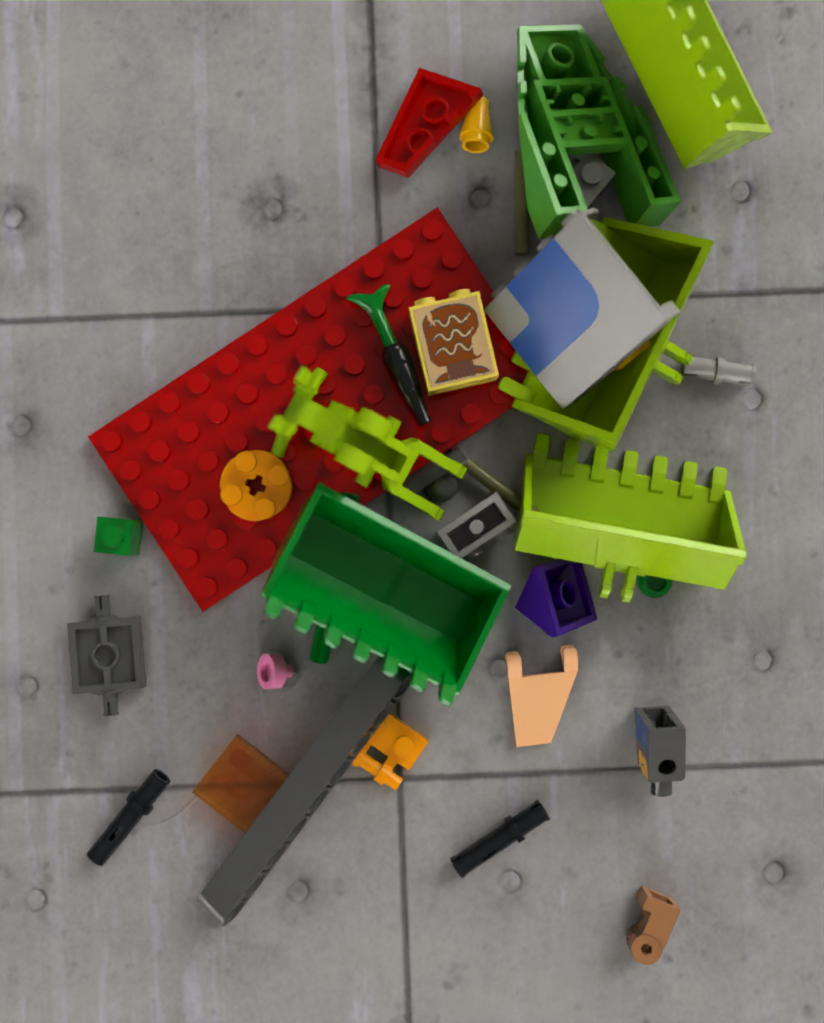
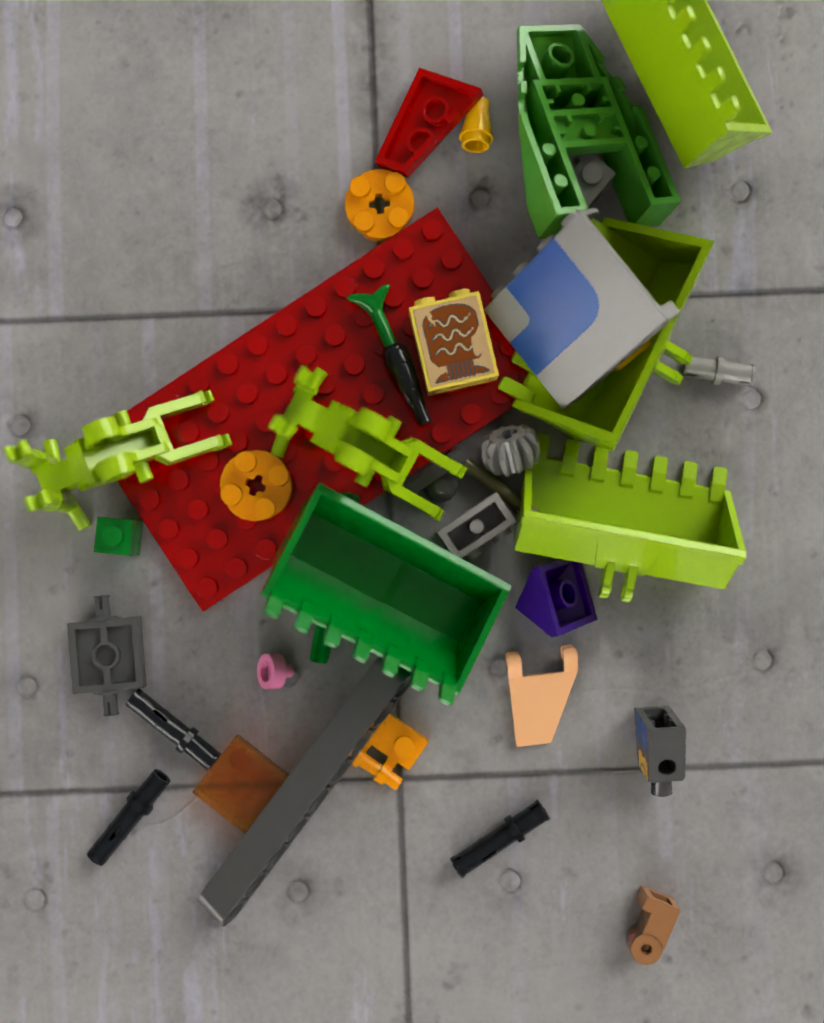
olive bar [515,149,529,256] -> none
green plate [636,575,672,598] -> none
none -> lime piece [3,390,233,531]
none -> black pin [126,688,222,771]
none -> light orange plate [345,169,414,242]
none -> light grey gear [480,423,540,477]

